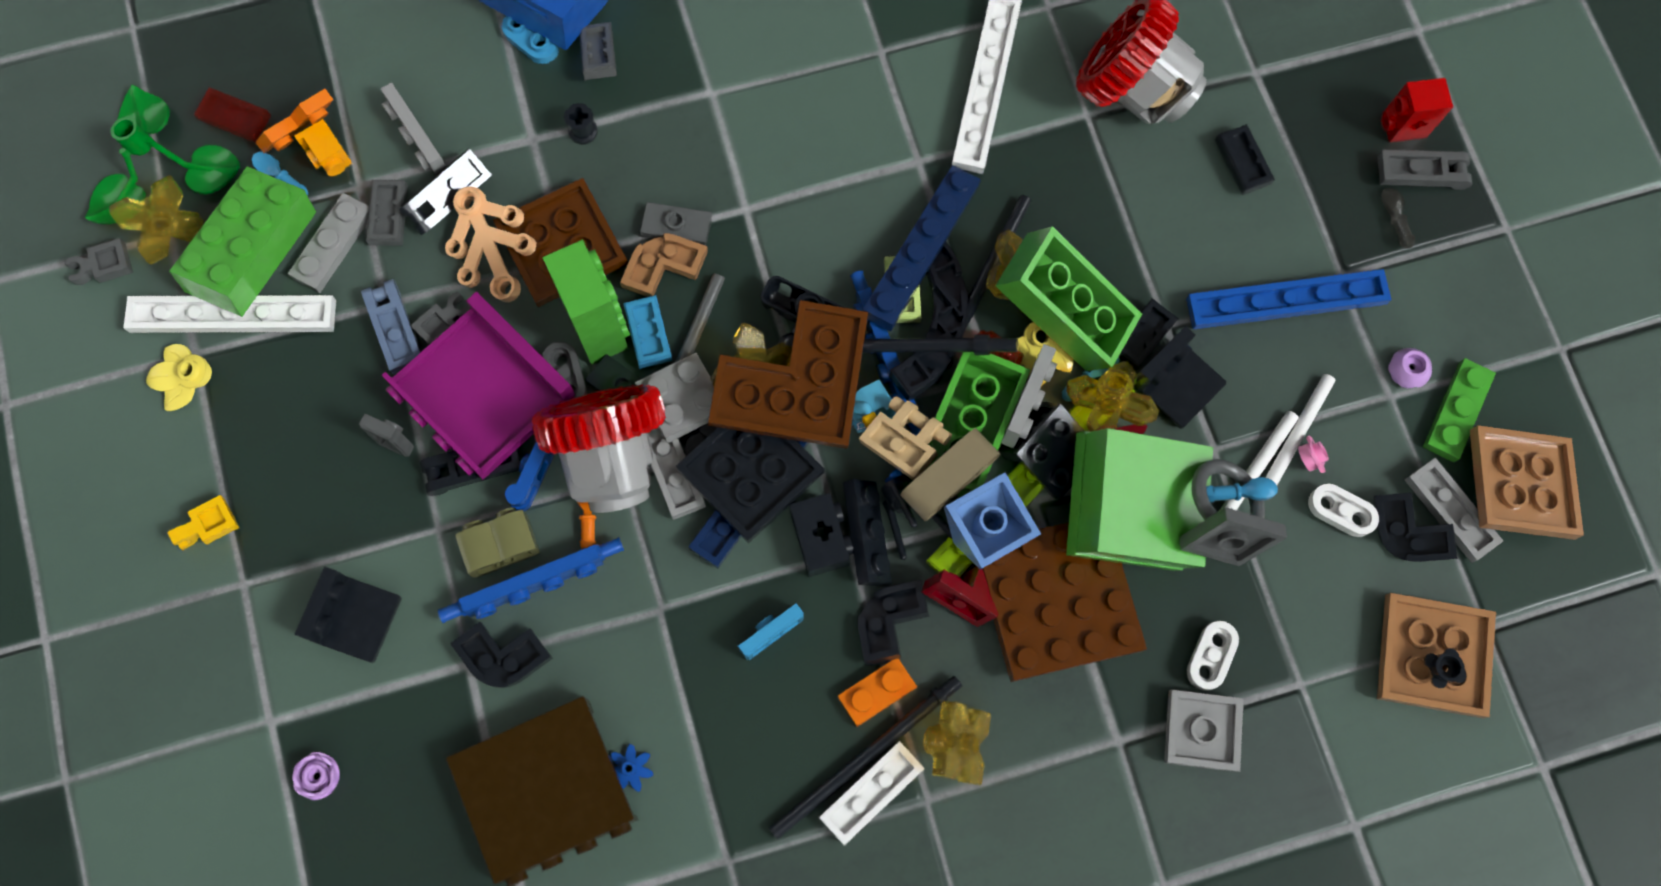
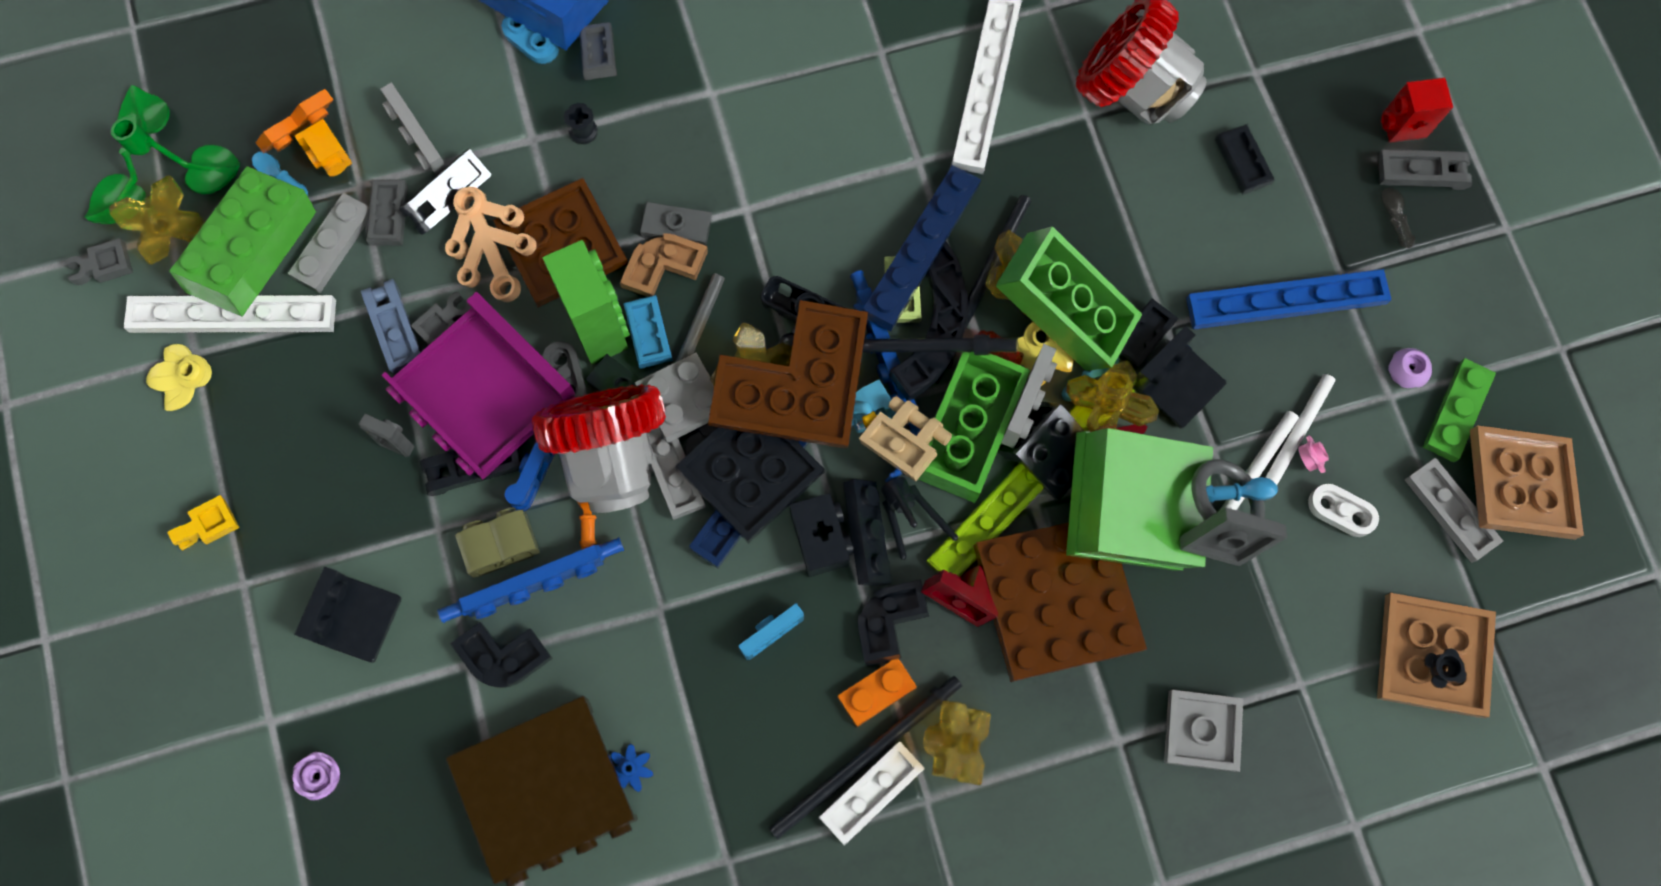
clear red plate [194,87,271,143] -> none
dark tan beam [900,428,1000,521] -> none
medium blue slope [944,473,1041,569] -> none
white plate [1187,621,1239,691] -> none
black plate [1374,492,1457,562] -> none

